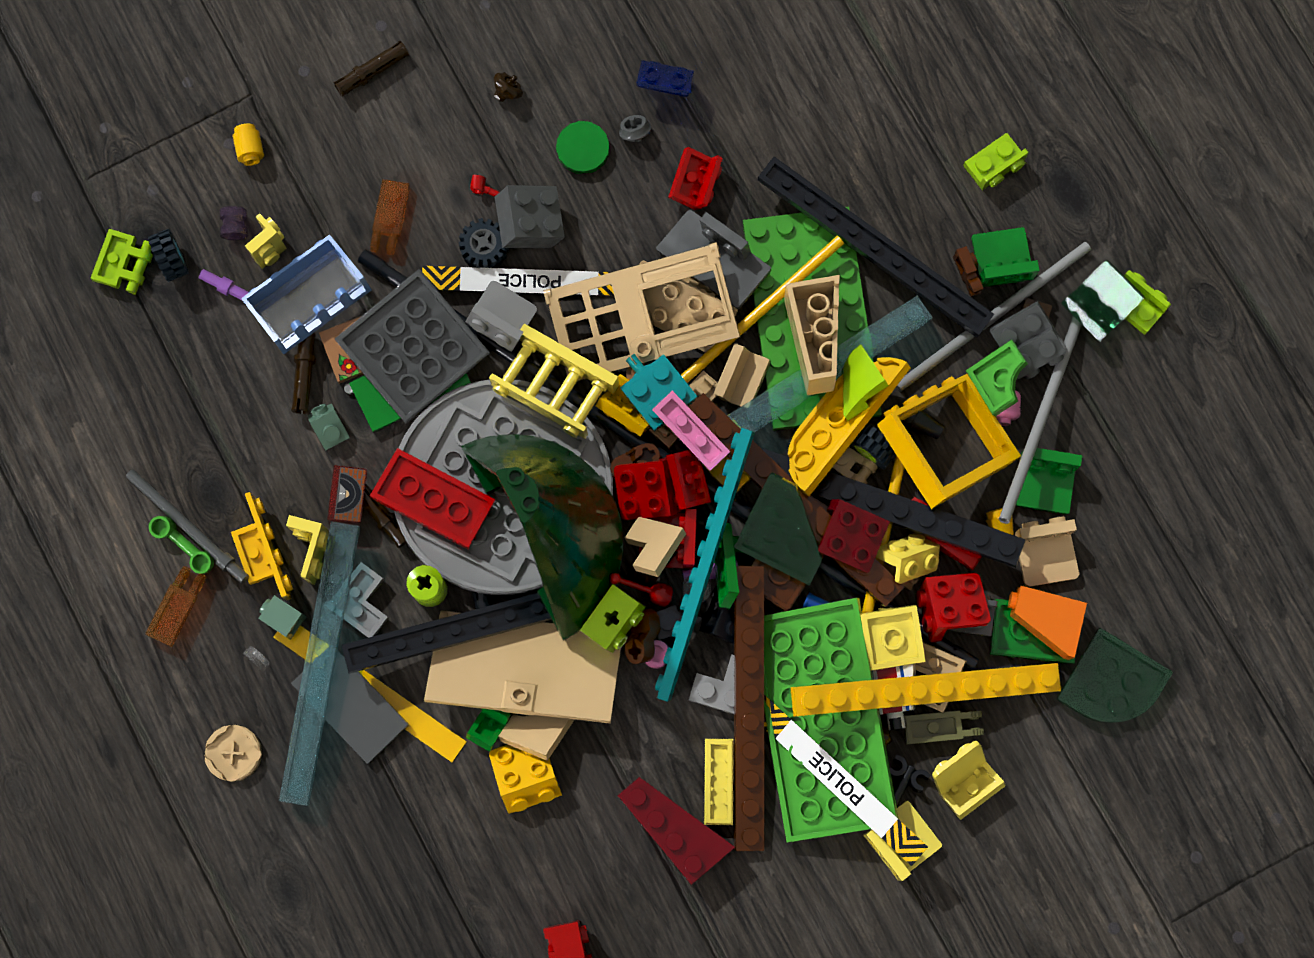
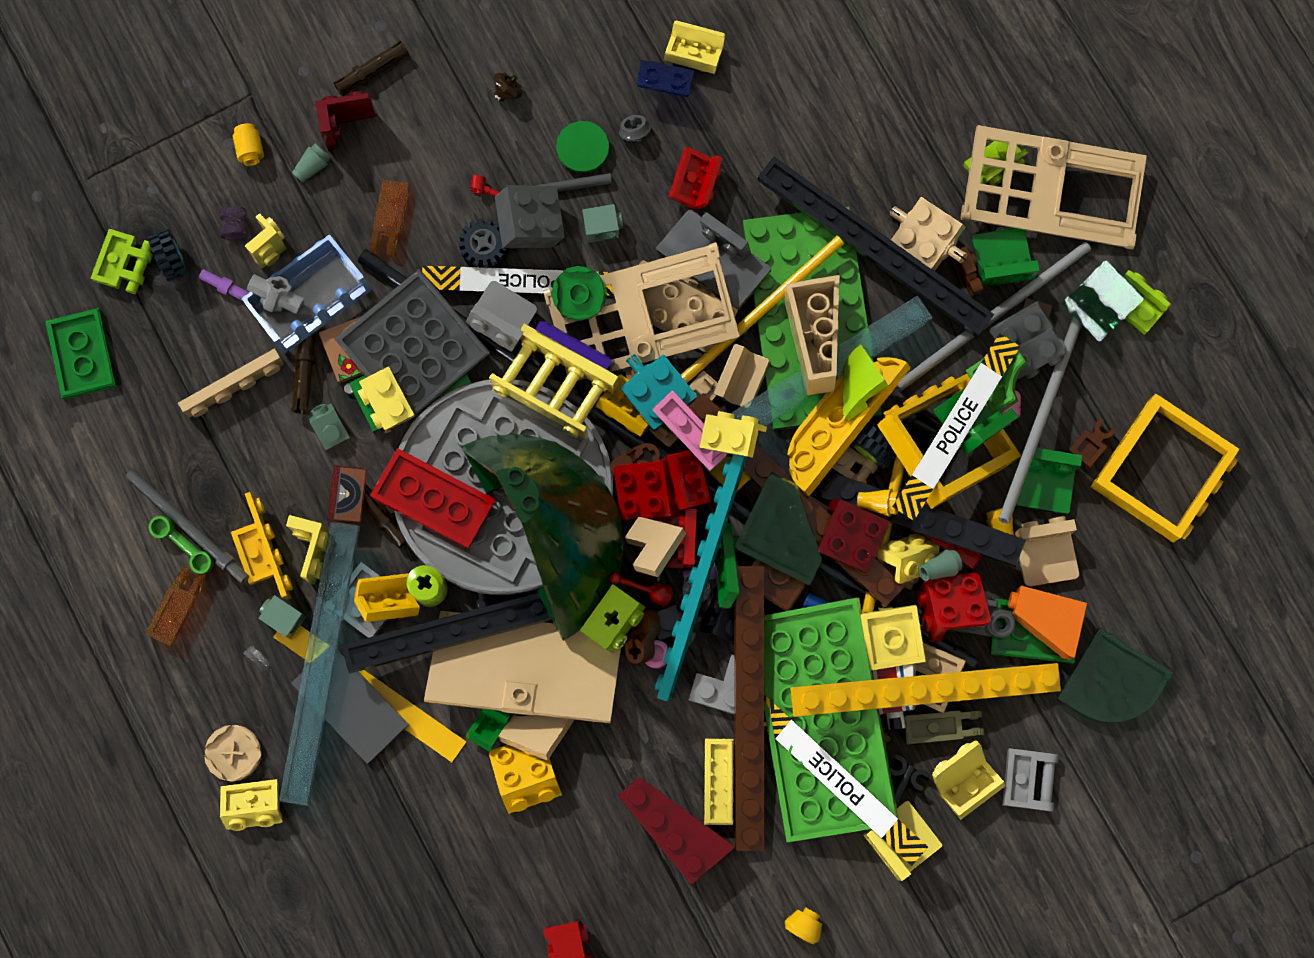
none -> green tile [45,308,117,400]
none -> tan plate [178,348,284,418]
none -> light yellow bracket [220,779,282,831]
none -> light grey axle [247,274,305,314]
none -> sand green cone [292,143,331,183]
none -> dark red bracket [315,91,376,151]
none -> yellow bracket [354,573,420,622]
none -> light yellow bracket [358,366,415,433]
none -> dark grey piece [535,173,612,193]
none -> dark purple tile [535,321,615,370]
none -> green tile [552,266,607,321]
none -> sand green brick [582,204,623,243]
none -> light yellow bracket [664,21,725,74]
none -> light yellow bracket [699,411,767,458]
none -> yellow cone [785,907,822,944]
none -> yellow cone [857,489,900,517]
none -> tan plate [890,197,967,271]
none -> sticker [892,333,1020,521]
none -> sand green cone [919,549,962,581]
none -> green bracket [933,387,1018,455]
none -> tan door [961,125,1147,250]
none -> dark grey plate [987,609,1015,638]
none -> light grey plate [1002,748,1059,812]
none -> reddish brown plate [1067,418,1115,469]
none -> yellow window [1090,394,1239,543]

